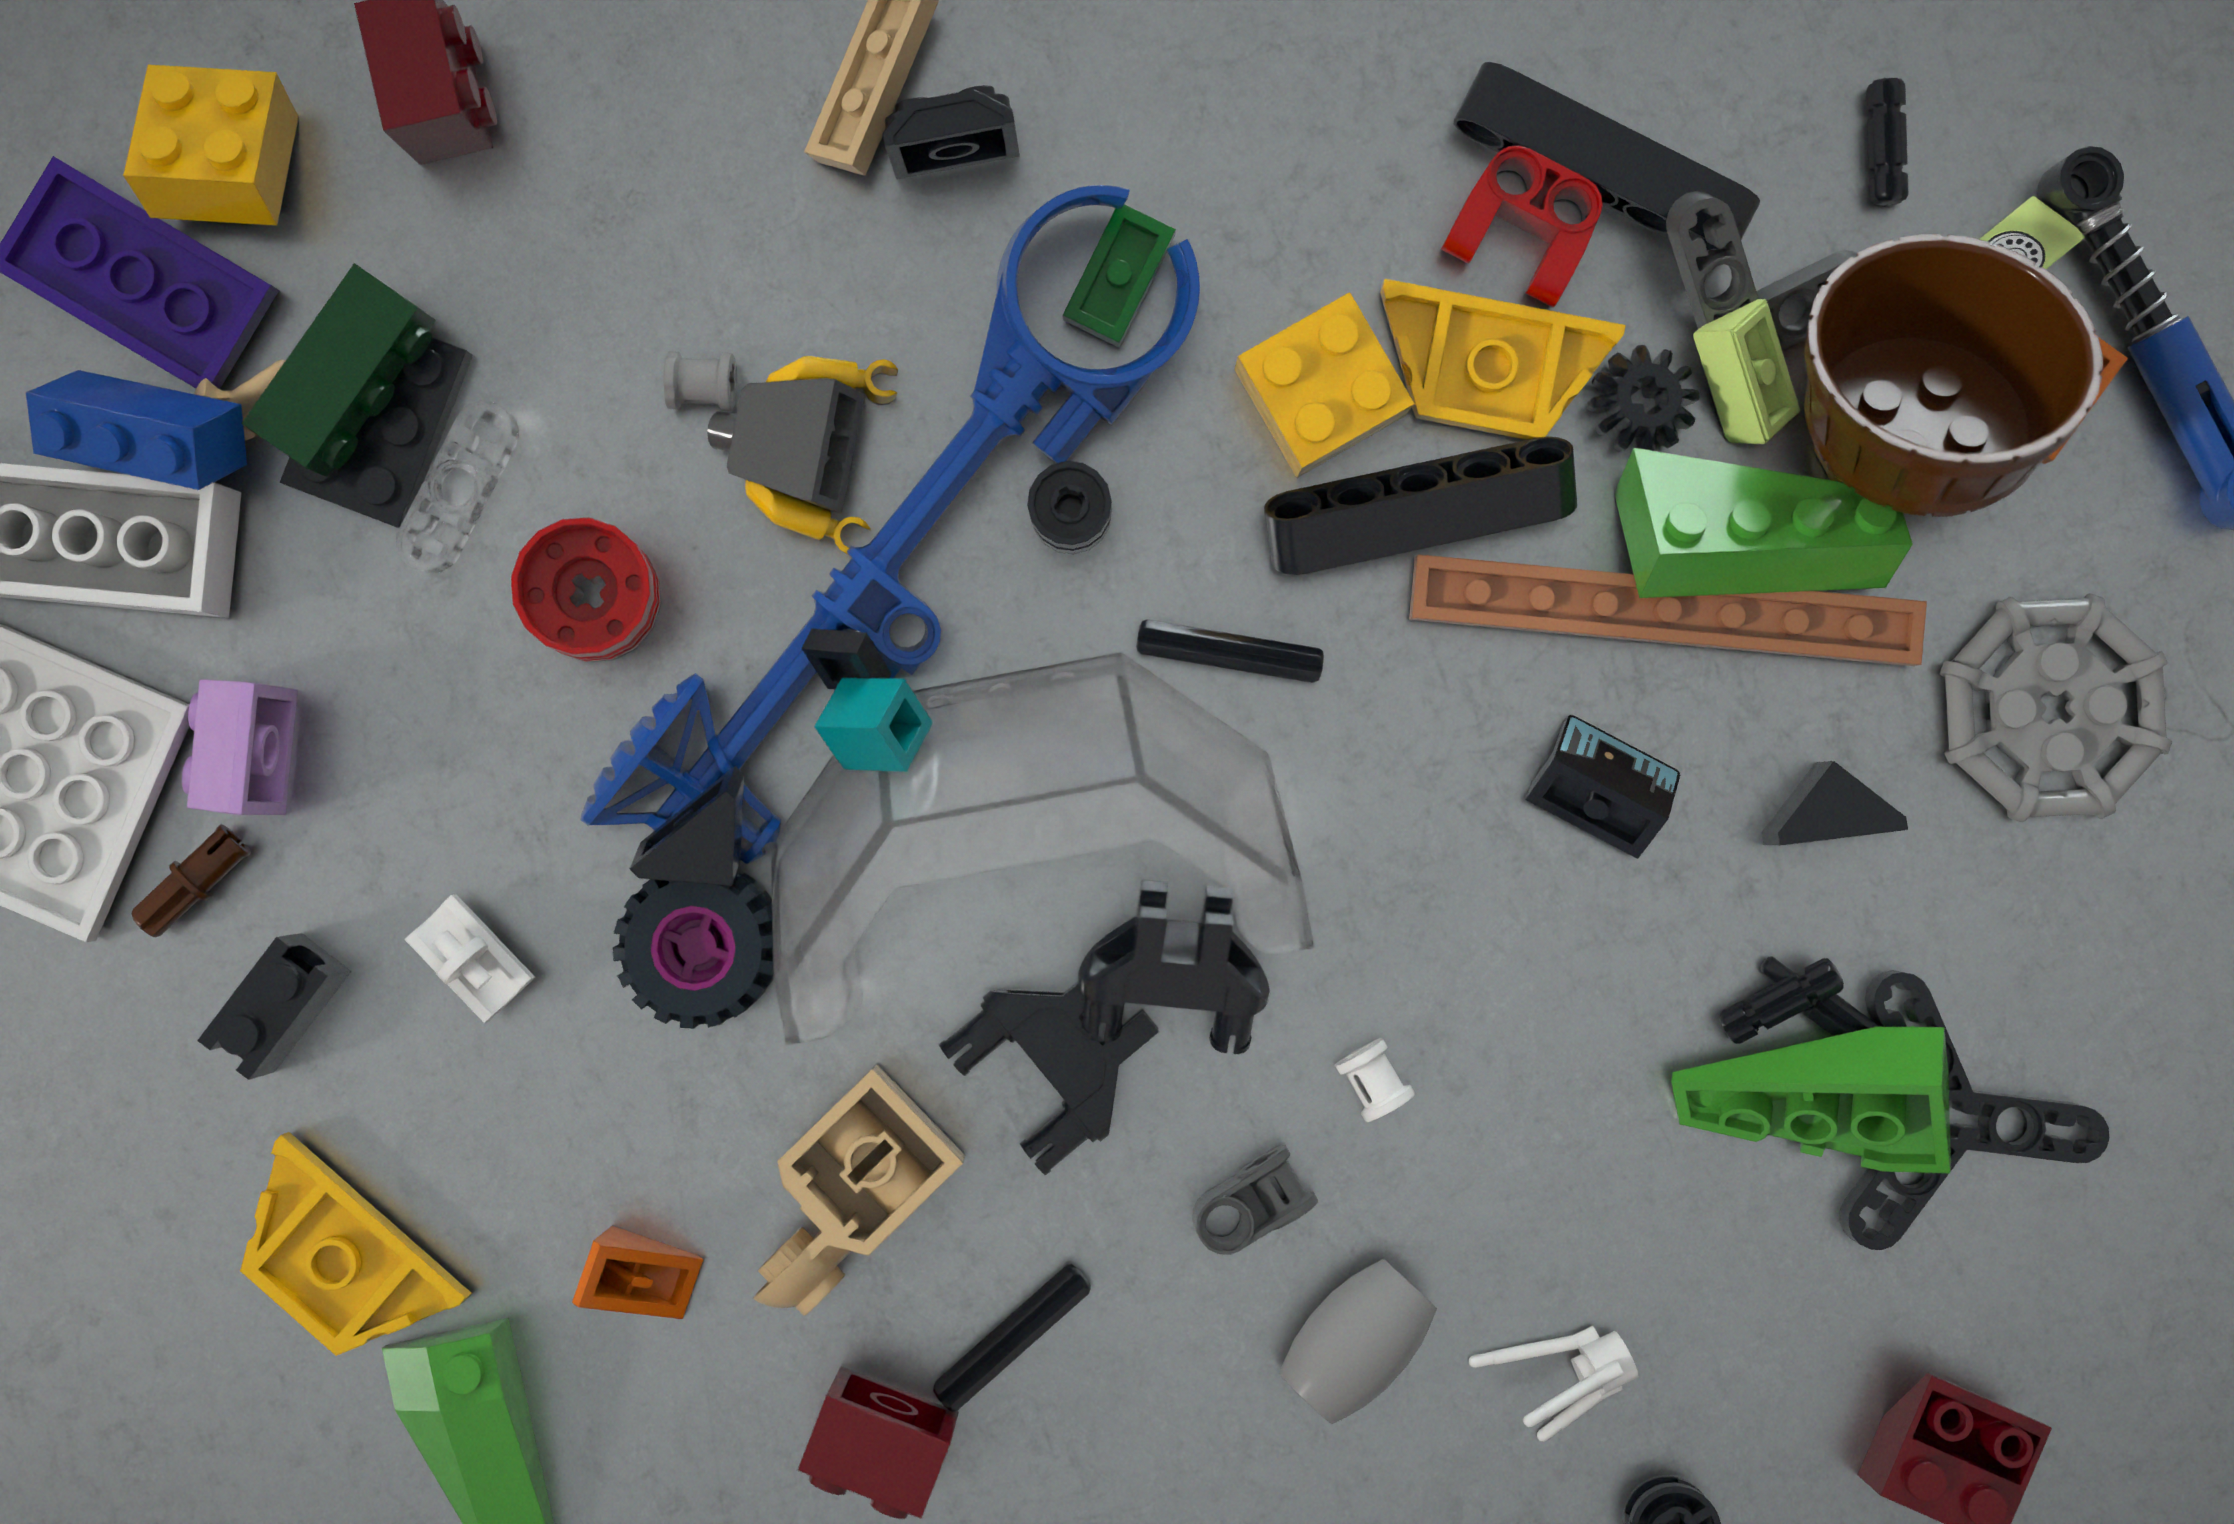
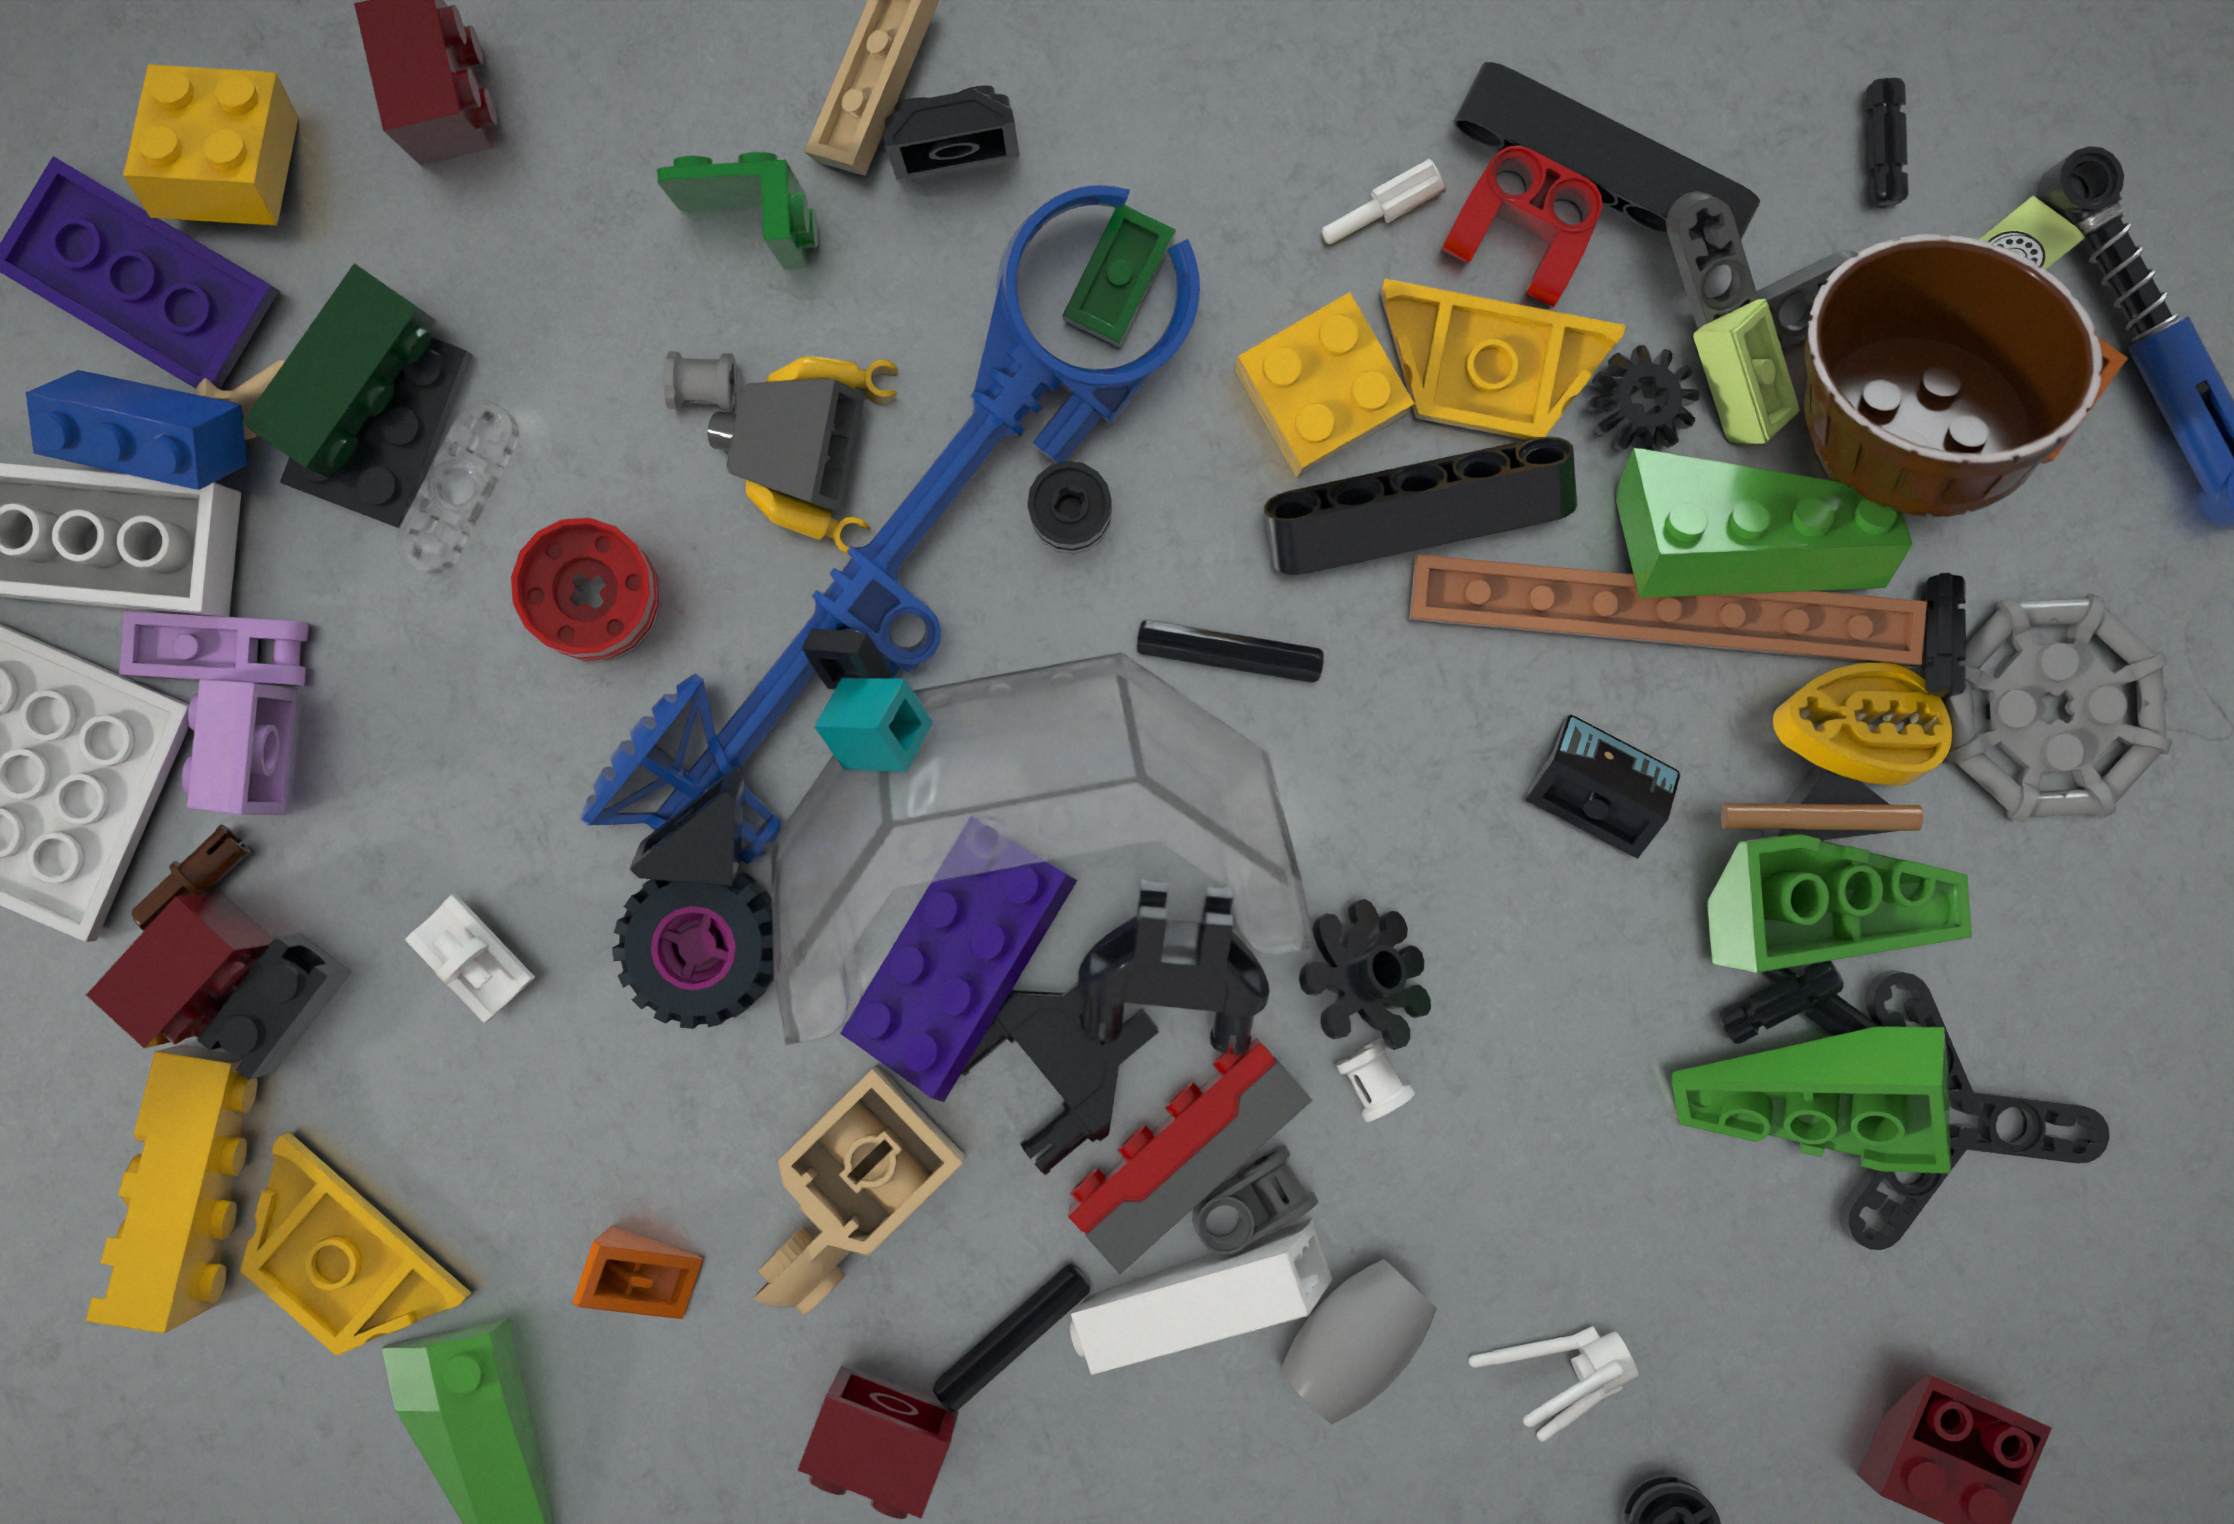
none -> dark red brick [86,892,274,1049]
none -> yellow wedge [86,1045,257,1334]
none -> lavender plate [119,611,309,686]
none -> green bracket [657,152,818,268]
none -> dark purple plate [840,815,1078,1102]
none -> piece [1068,1037,1313,1274]
none -> white slope [1070,1220,1333,1375]
none -> black animal [1298,899,1431,1050]
none -> white axle [1321,158,1446,245]
none -> bright green wedge [1707,834,1972,973]
none -> medium nougat bar [1721,803,1923,831]
none -> yellow piece [1773,662,1952,786]
none -> black axle [1925,573,1966,698]

